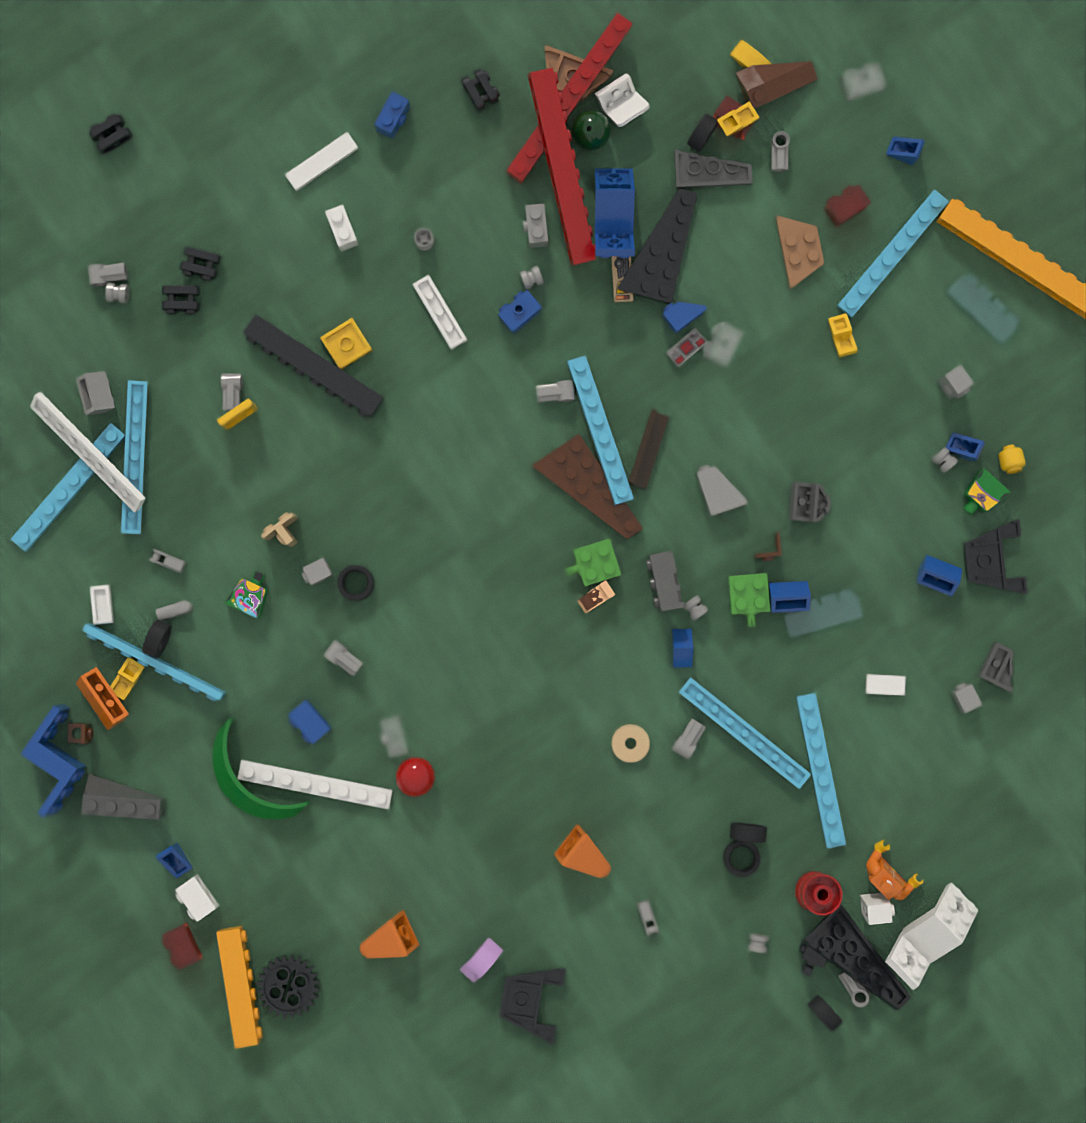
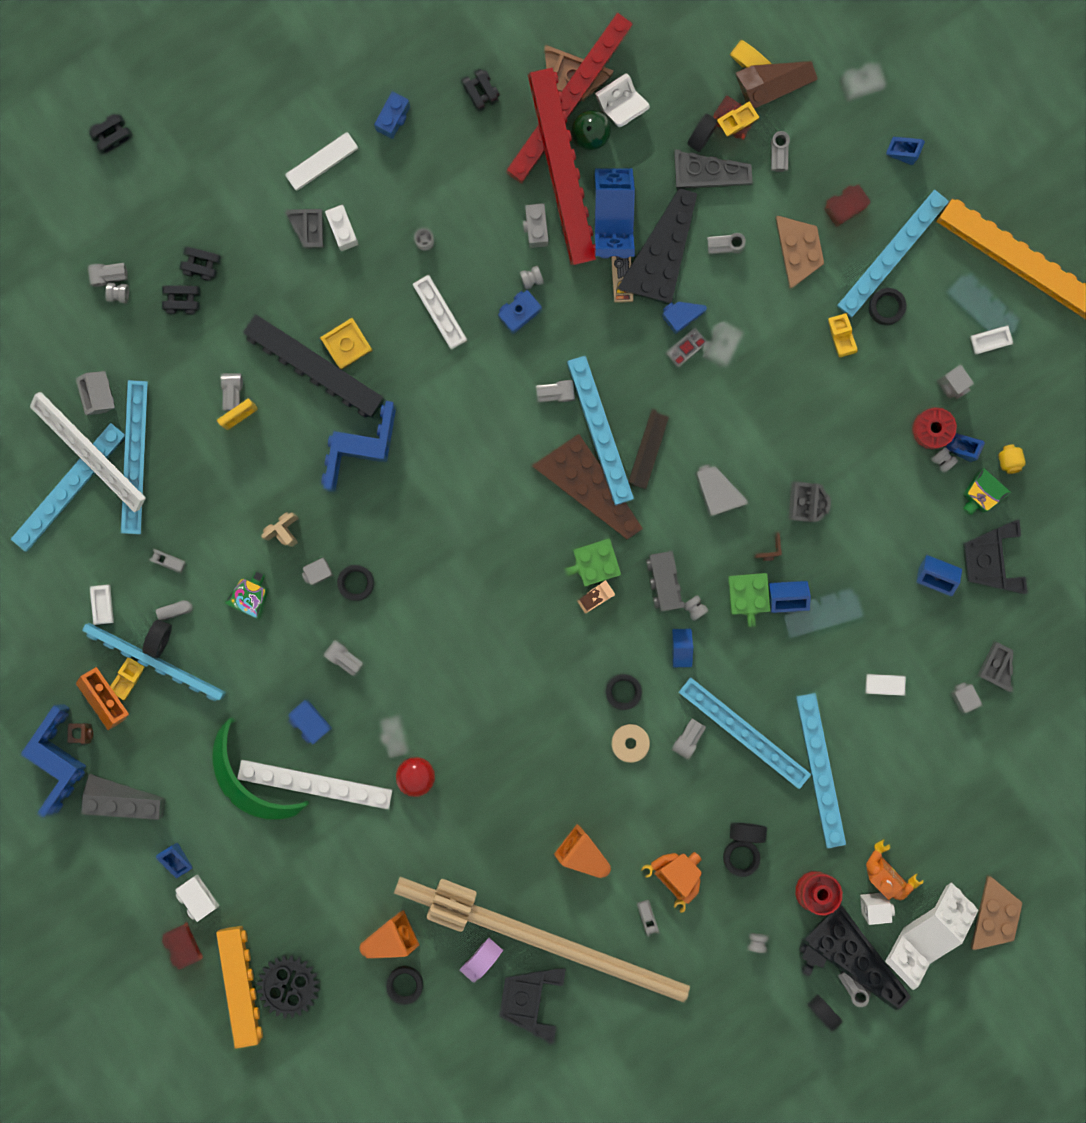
none -> dark grey wing [285,209,324,249]
none -> blue bracket [321,401,397,493]
none -> black tyre [386,965,424,1005]
none -> tan axle [394,877,690,1002]
none -> black tyre [605,674,642,710]
none -> orange torso [641,852,702,913]
none -> light grey piece [707,233,746,255]
none -> black tyre [868,288,907,326]
none -> red wheel [912,407,957,449]
none -> white tile [970,326,1013,355]
none -> medium nougat wing [971,876,1022,950]

